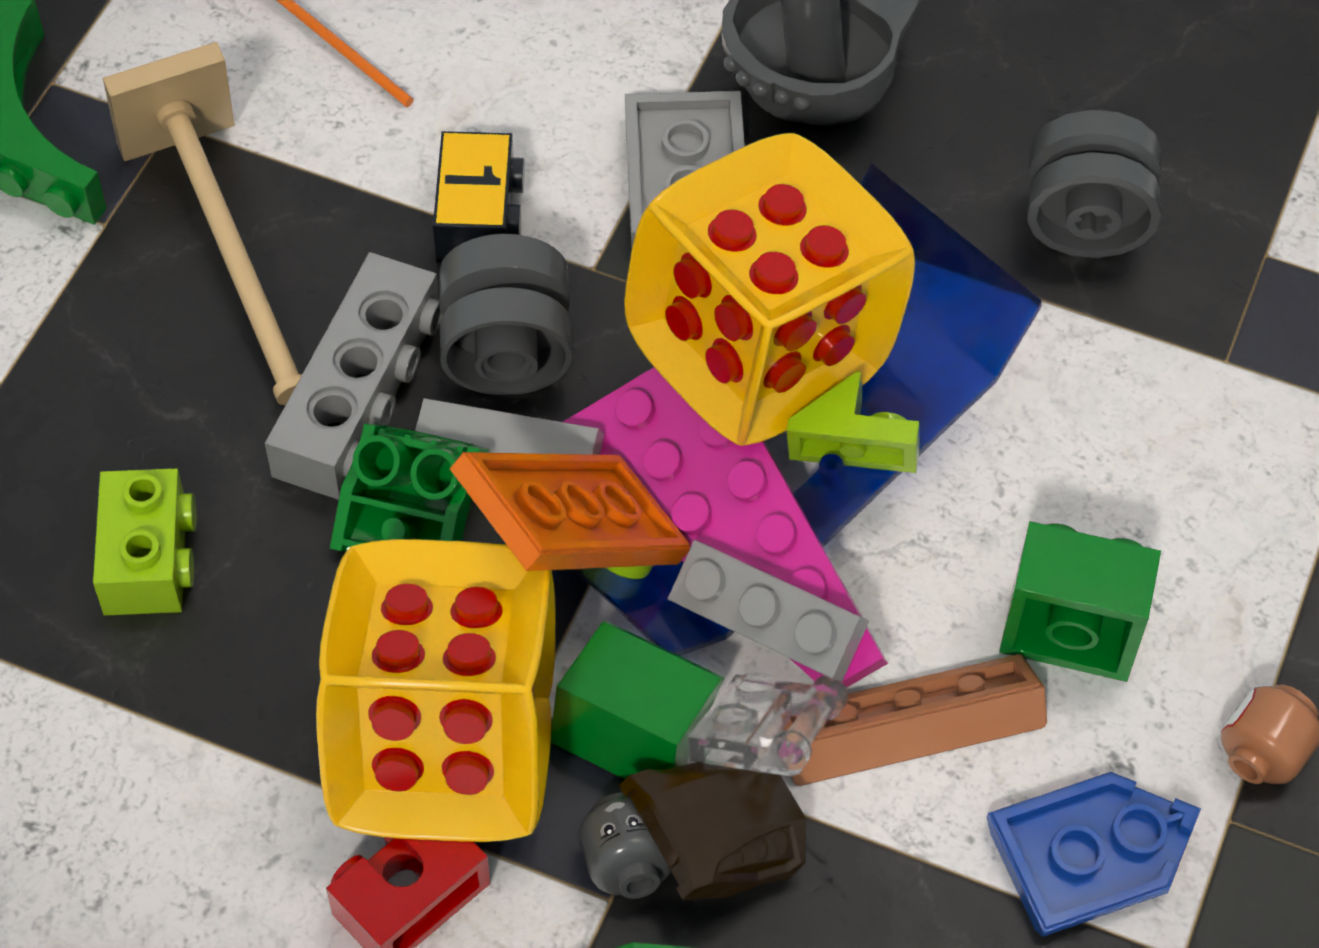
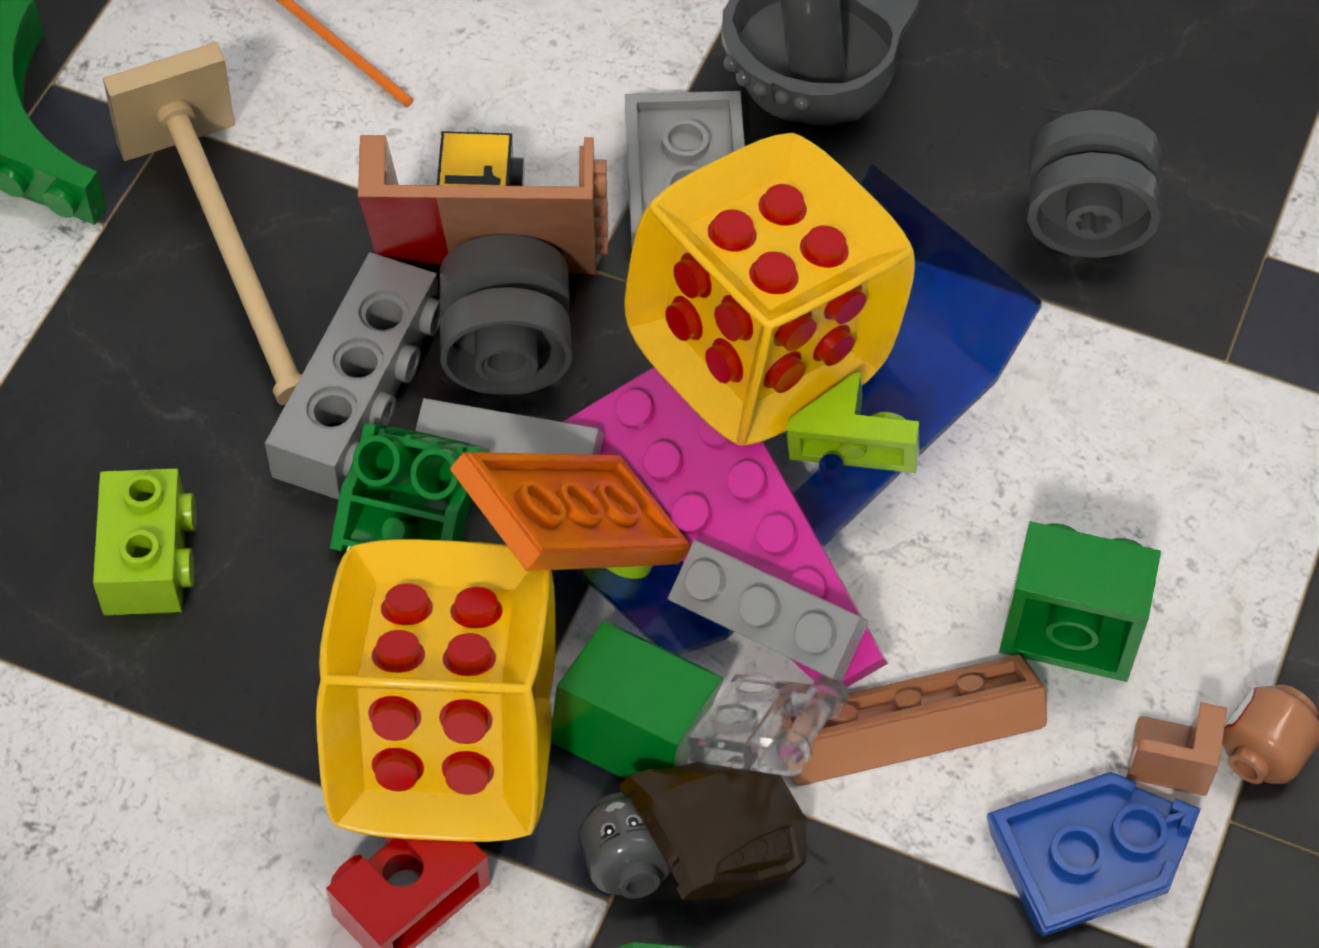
none -> nougat panel [358,135,608,274]
none -> nougat panel [1127,702,1227,796]

